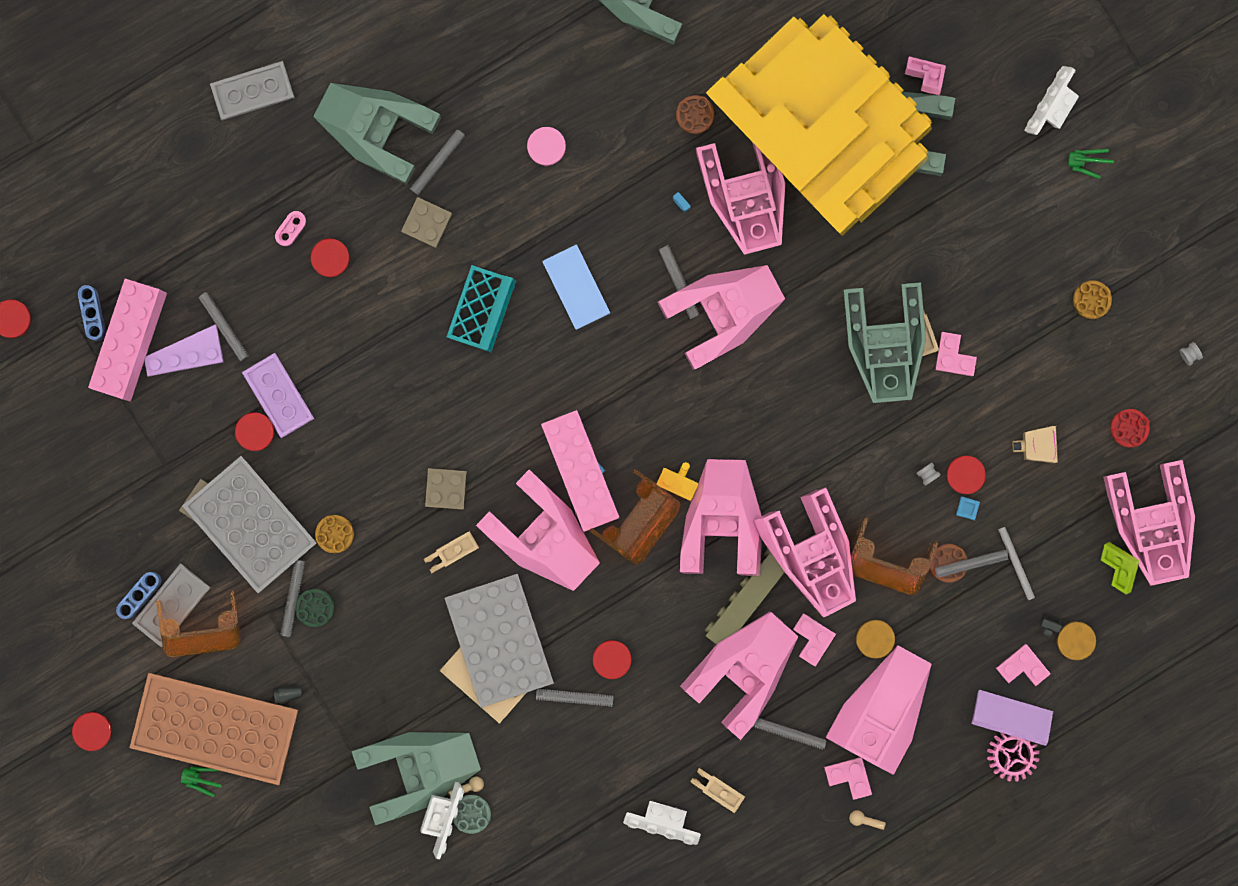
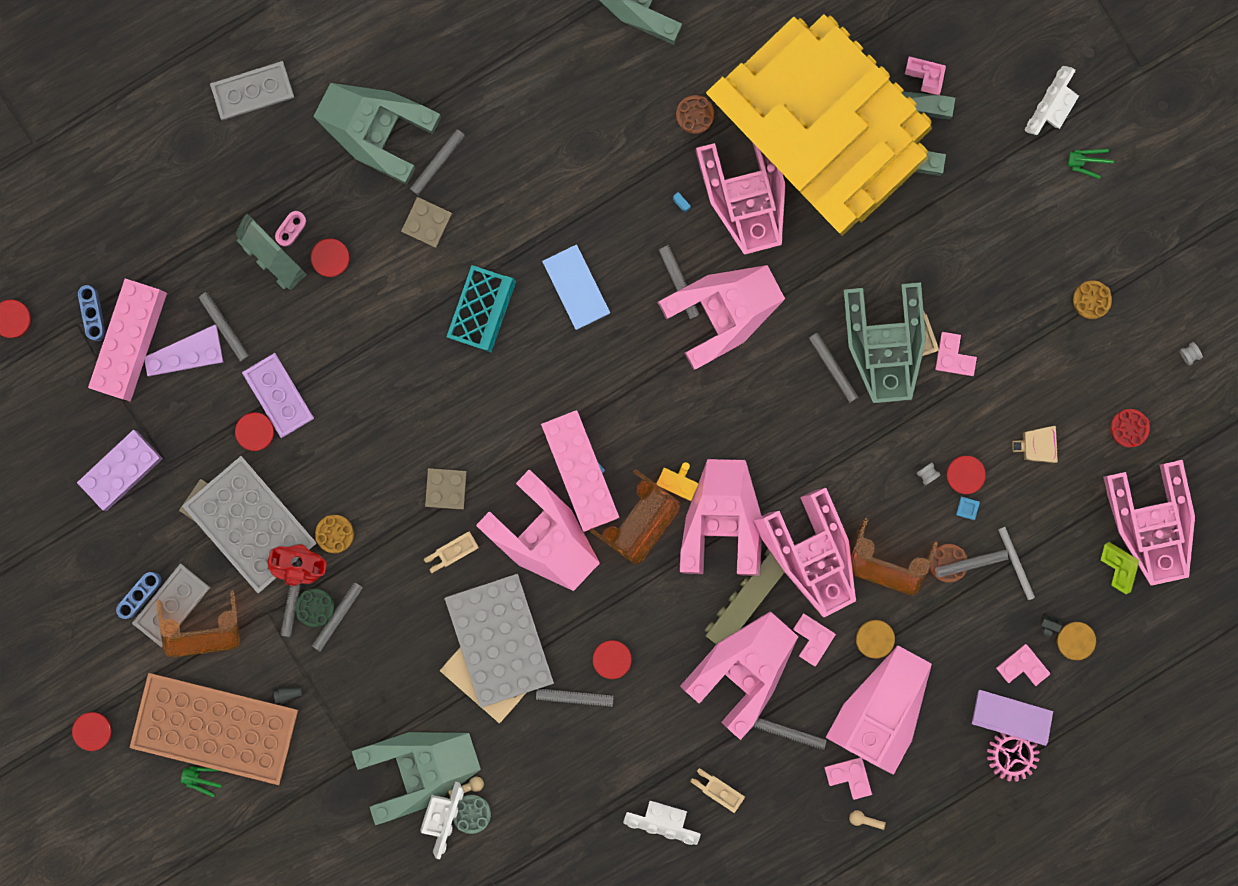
bright pink tile [527,127,566,166] -> none
none -> lavender brick [77,430,163,511]
none -> sand green wedge [235,214,307,291]
none -> red piece [267,544,327,587]
none -> light grey axle [312,582,363,651]
none -> light grey axle [810,333,858,403]

